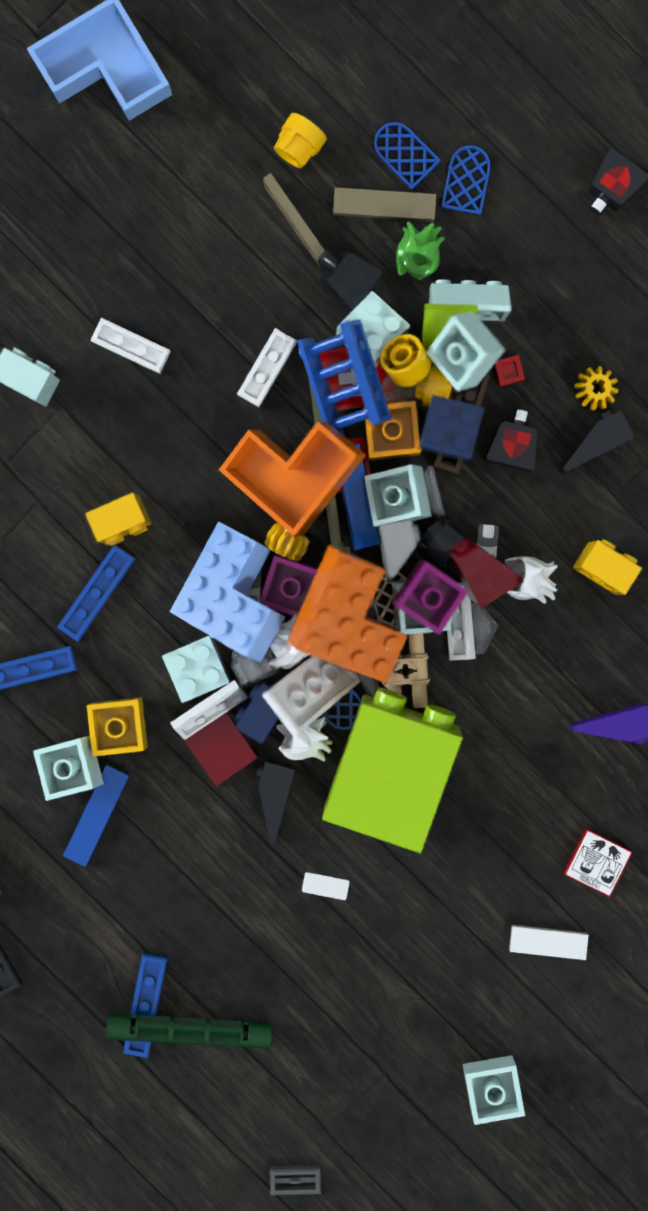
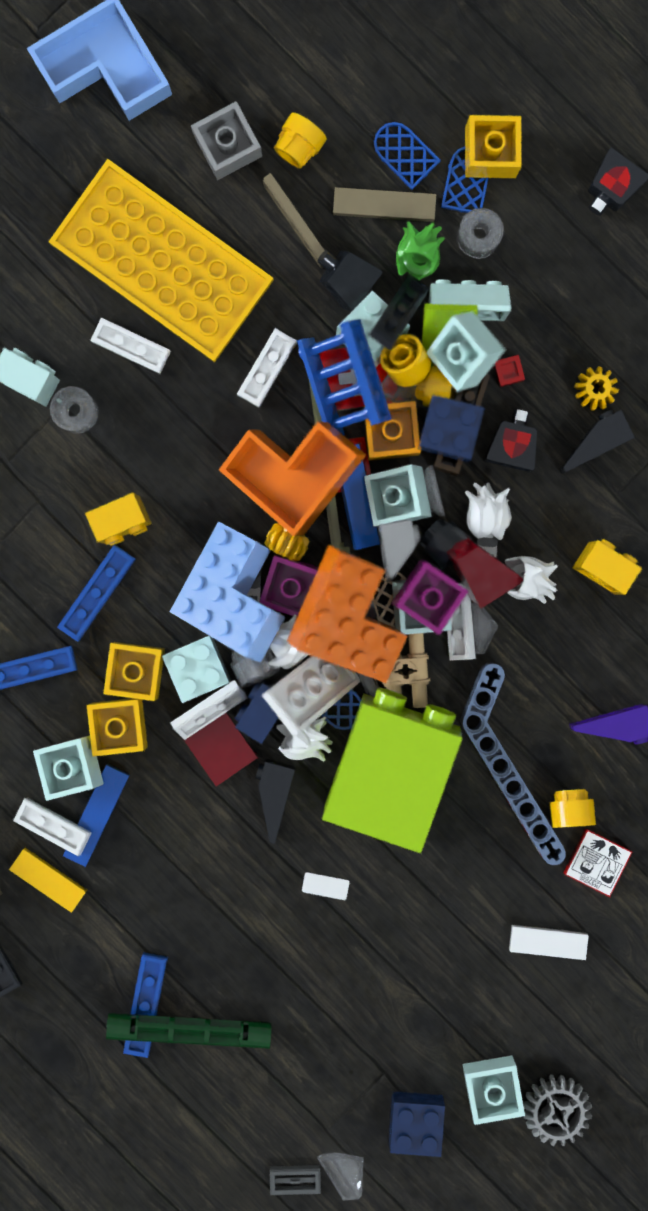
none -> yellow tile [9,848,87,913]
none -> white tile [13,798,92,856]
none -> yellow plate [48,159,274,362]
none -> clear piece [50,387,98,434]
none -> yellow brick [103,642,165,701]
none -> light grey brick [191,101,262,181]
none -> clear slope [317,1152,363,1201]
none -> black tile [369,274,430,351]
none -> dark blue brick [389,1091,445,1157]
none -> clear piece [457,208,504,258]
none -> sand blue beam [461,662,566,865]
none -> yellow brick [465,115,521,178]
none -> white hair [465,483,512,540]
none -> light grey gear [523,1074,592,1146]
none -> yellow piece [549,789,596,828]

